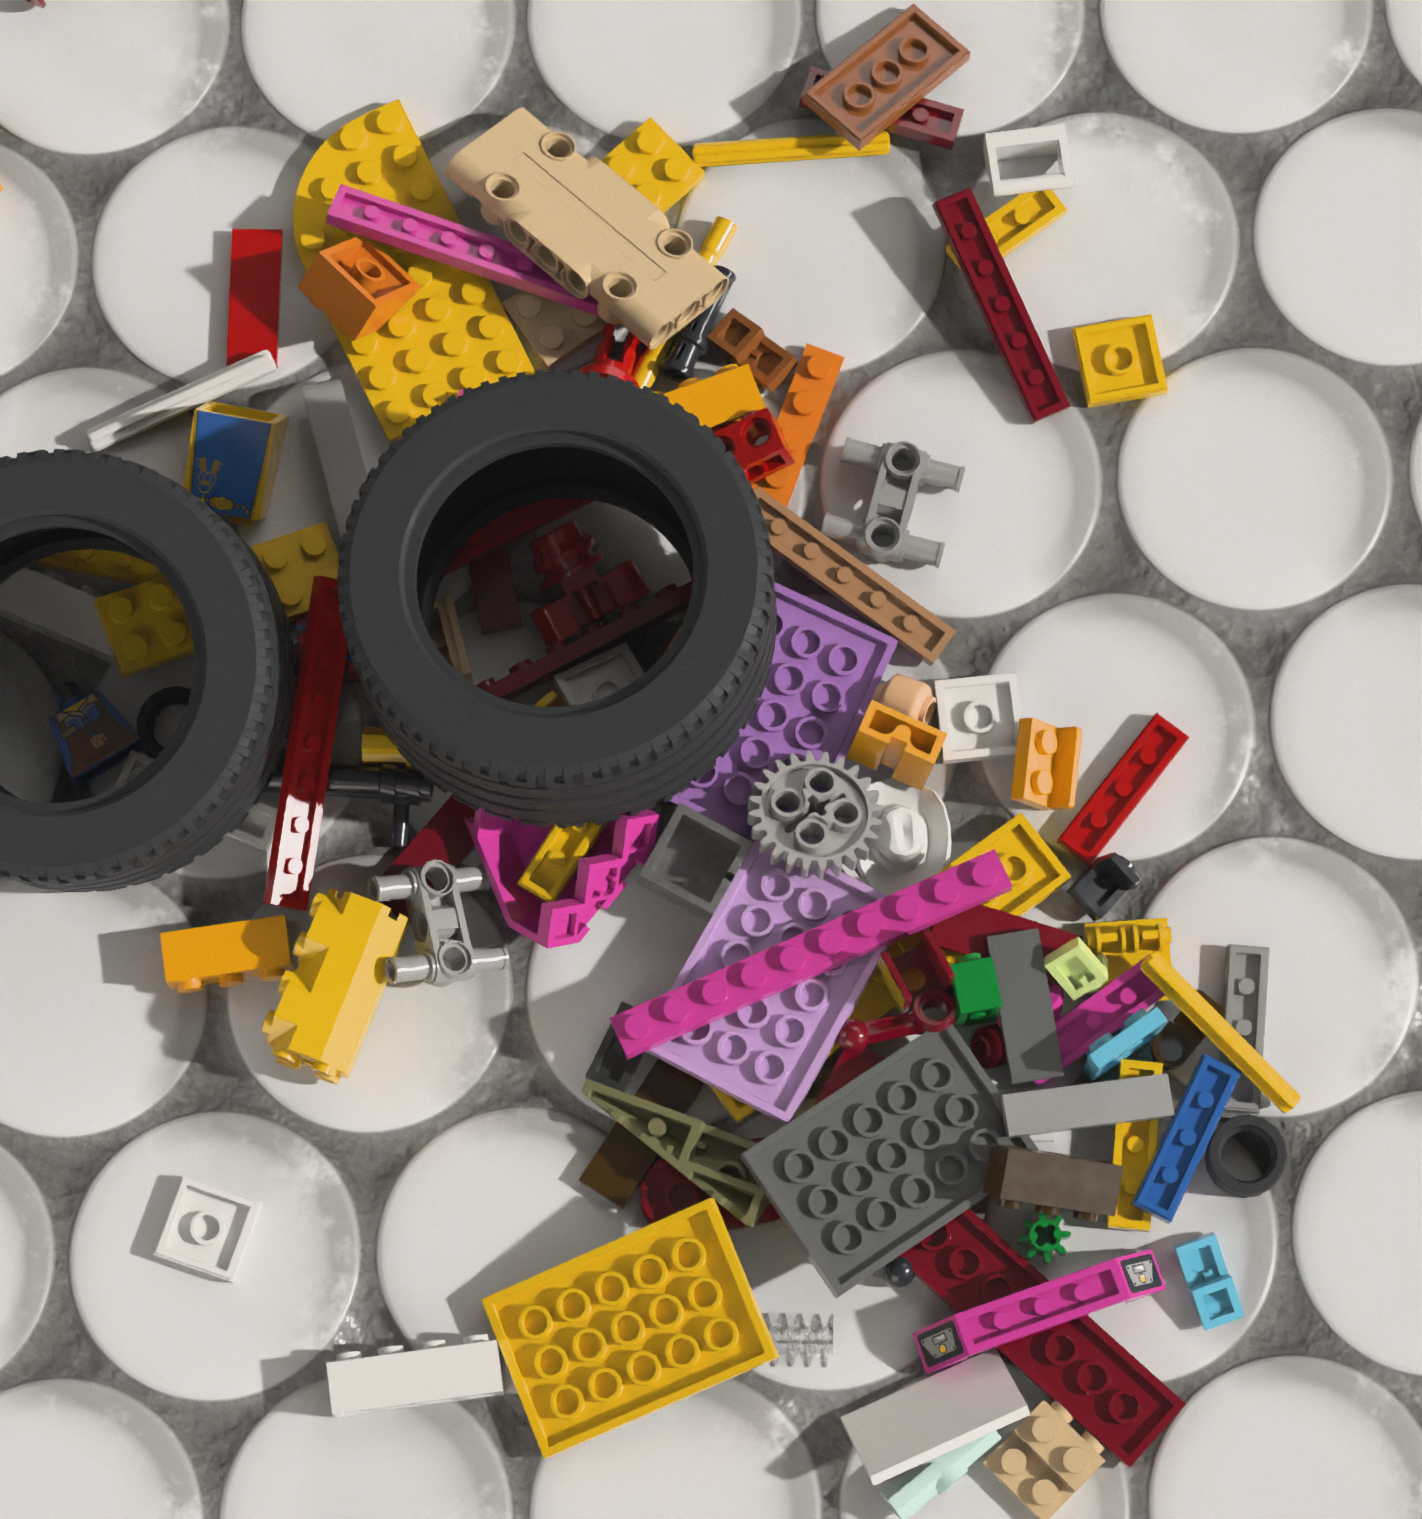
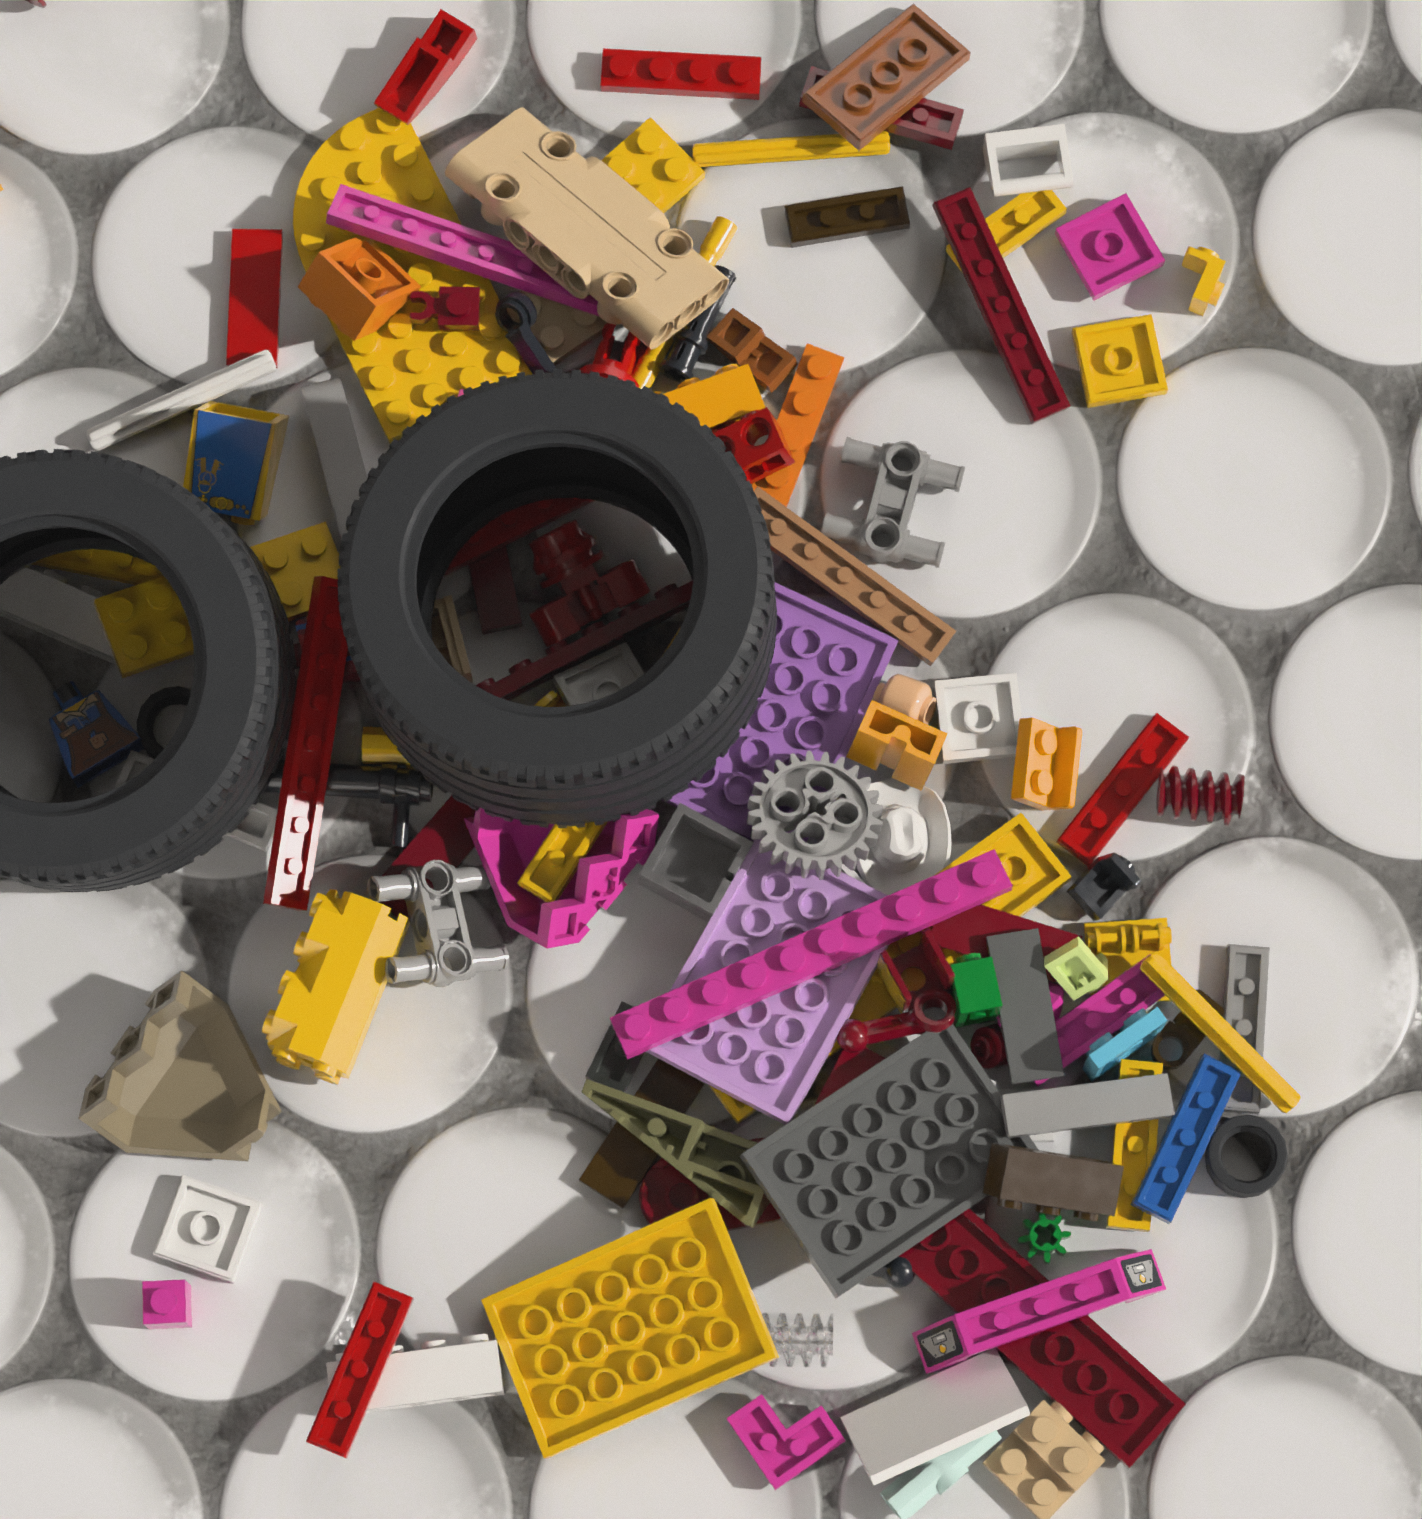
light orange brick [160,915,295,994] -> none
medium azure slope [1173,1232,1245,1331] -> none
none -> dark tan panel [78,970,282,1161]
none -> dark pink brick [142,1279,192,1330]
none -> red tile [306,1282,414,1459]
none -> red slope [374,9,478,125]
none -> dark red plate [410,286,481,331]
none -> black piece [495,292,557,374]
none -> red plate [600,48,762,100]
none -> dark pink plate [727,1394,846,1491]
none -> dark brown tile [785,186,910,248]
none -> dark pink plate [1055,193,1165,301]
none -> dark red piece [1156,766,1245,825]
none -> yellow bracket [1182,246,1226,316]

